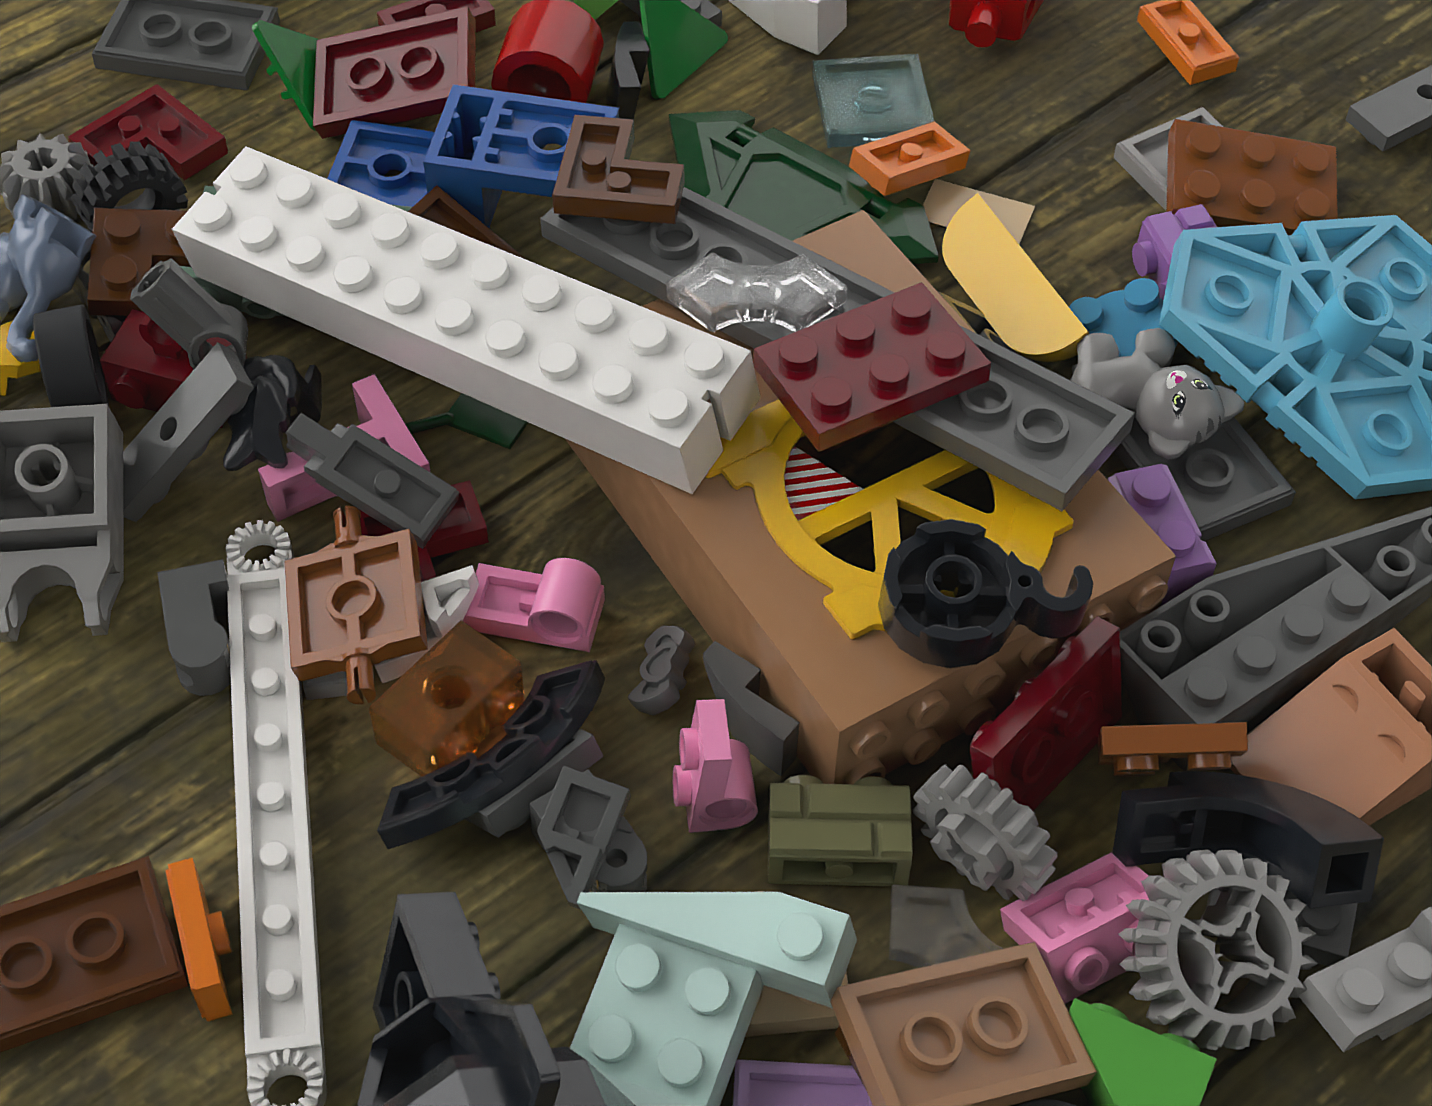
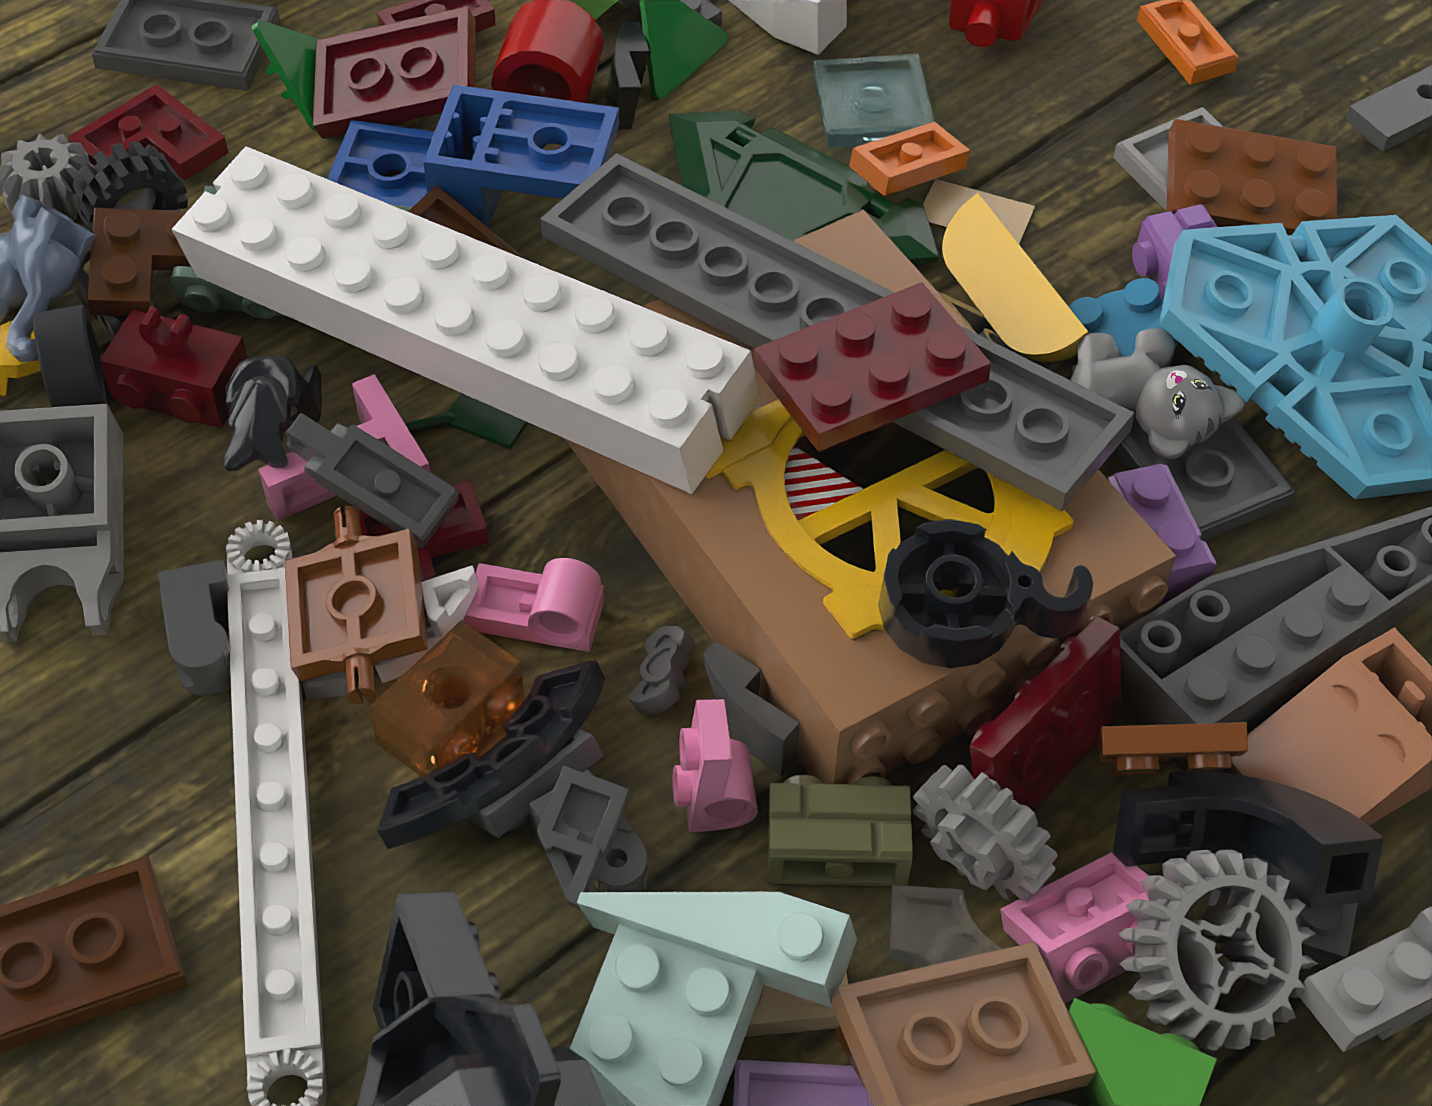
dark grey tile [123,342,254,522] -> none
dark grey piece [130,258,248,370] -> none
orange plate [165,857,232,1022] -> none
reddish brown plate [552,115,685,224] -> none
clear tile [666,252,847,332] -> none

